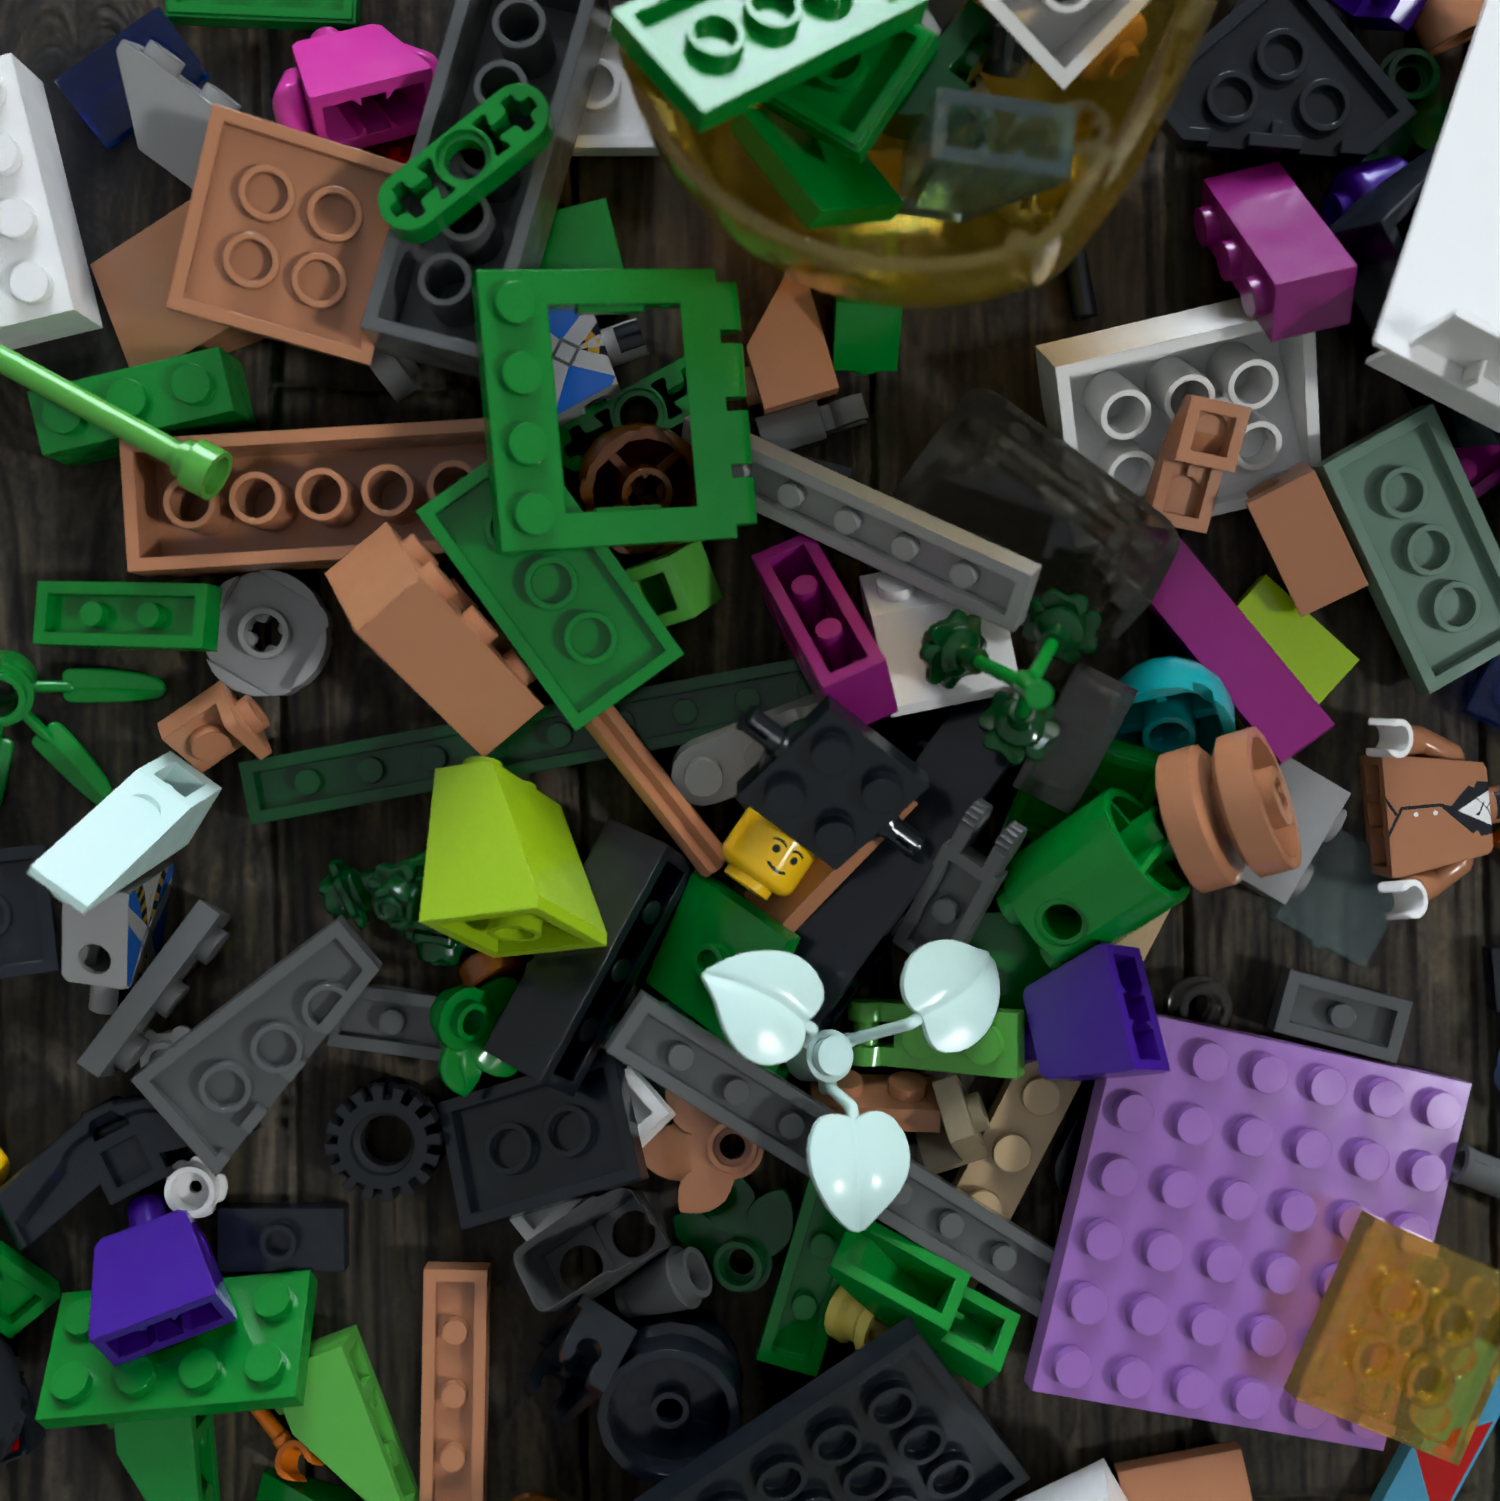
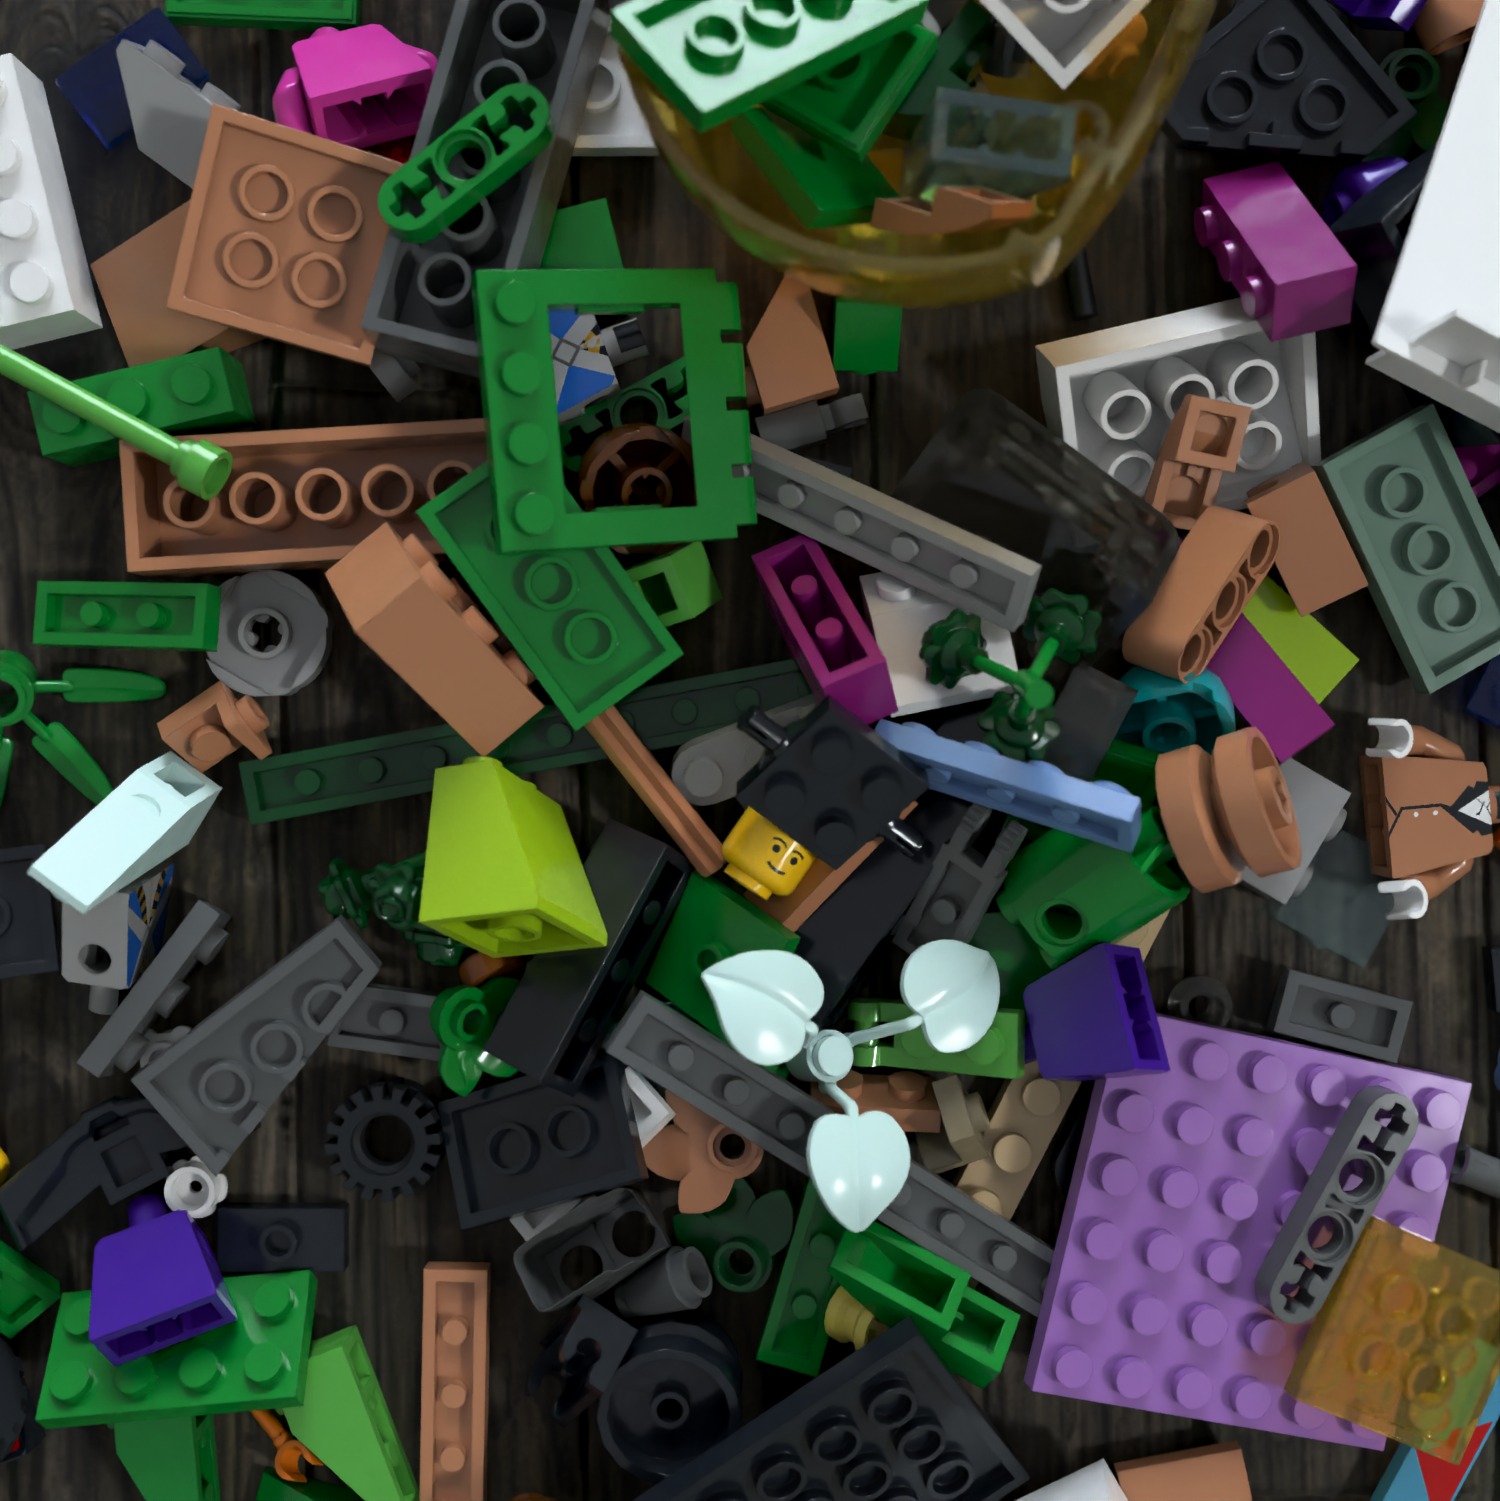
none -> nougat slope [870,185,1035,235]
none -> medium blue plate [874,718,1141,853]
none -> nougat beam [1122,505,1281,684]
none -> dark grey beam [1255,1085,1419,1324]

